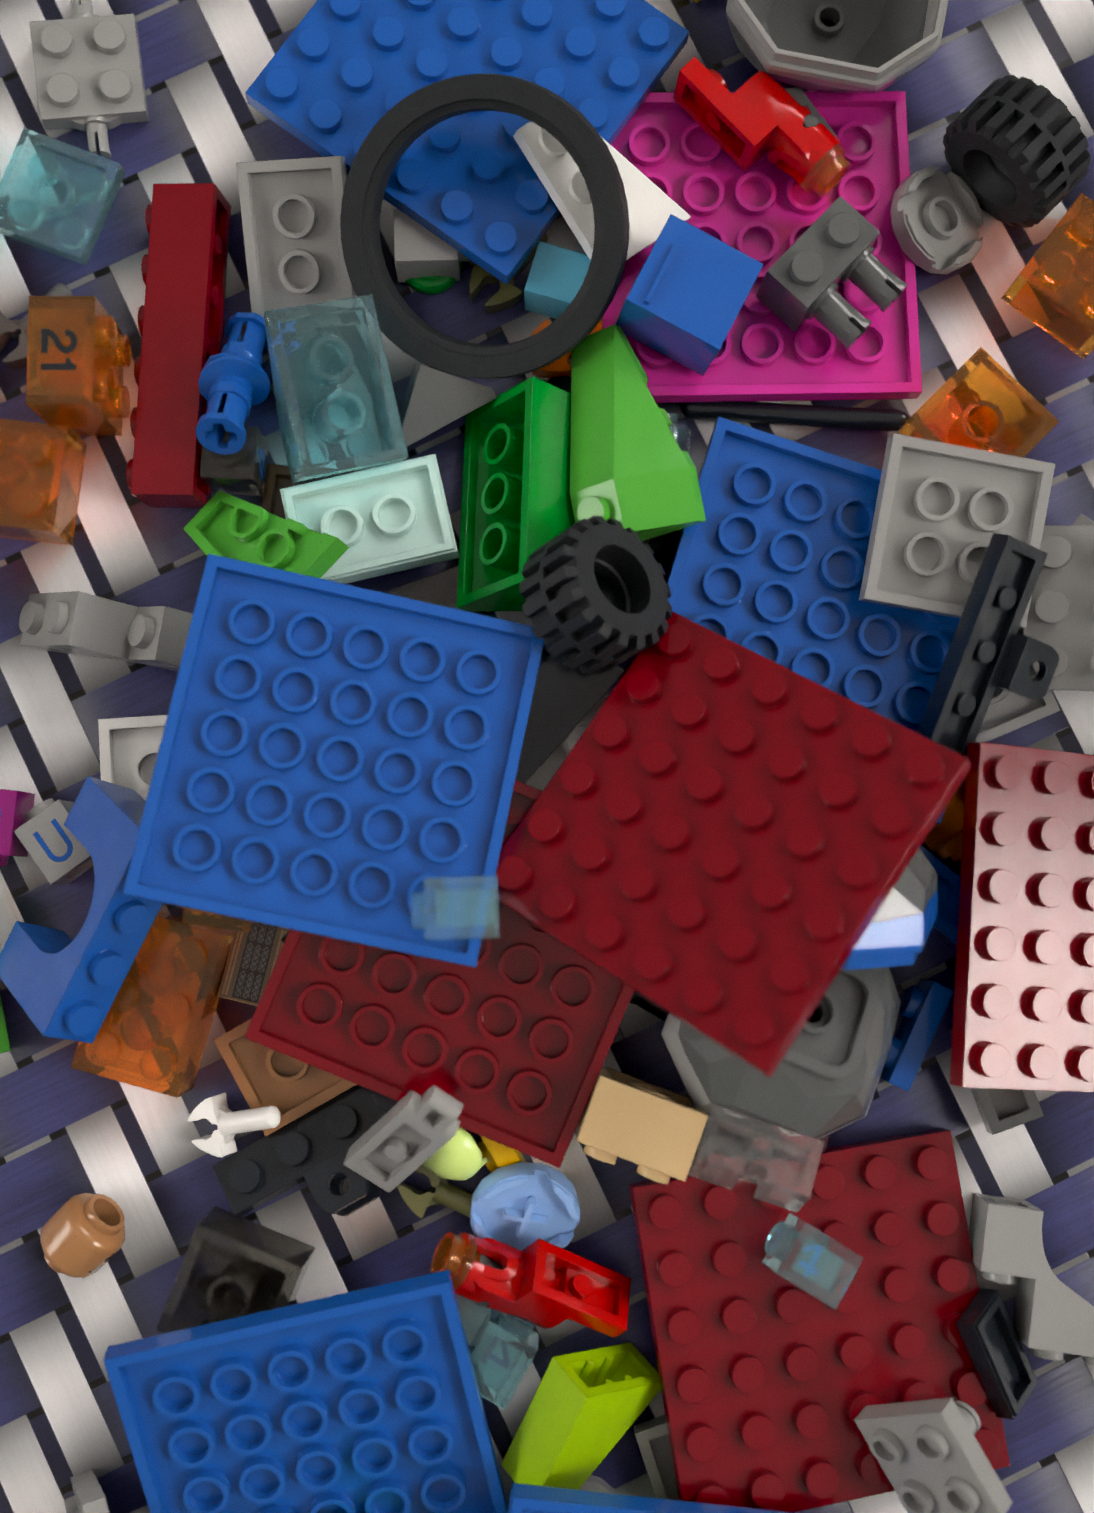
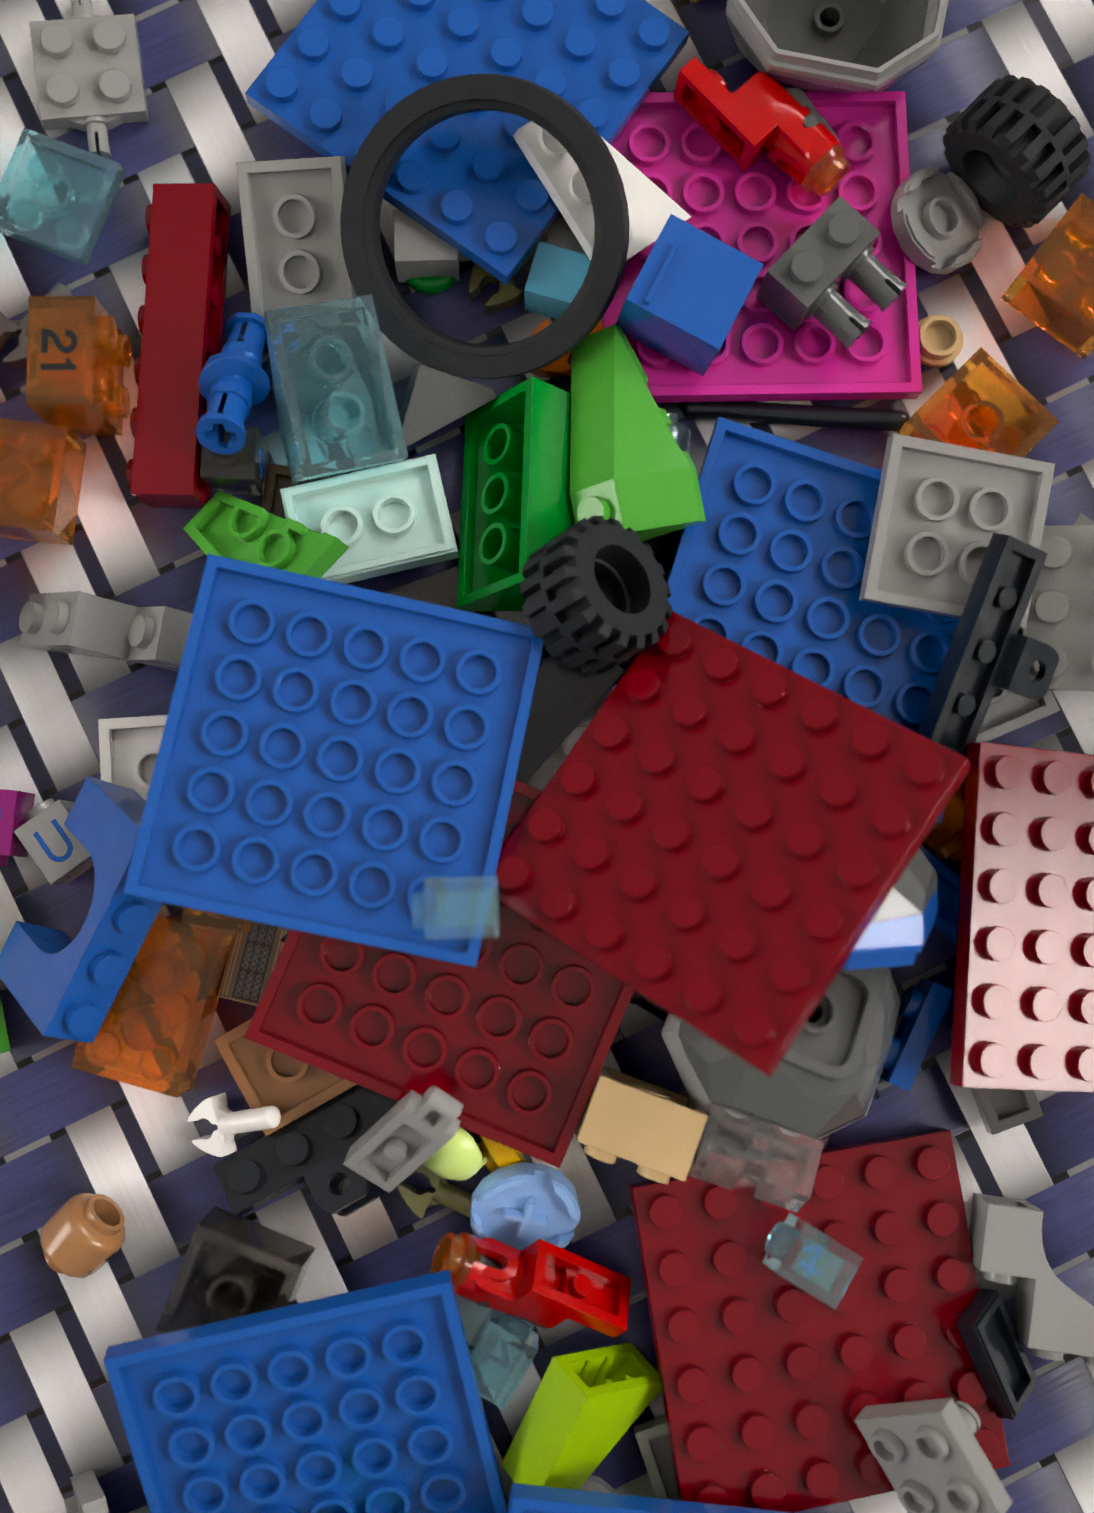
none -> tan plate [918,315,963,368]

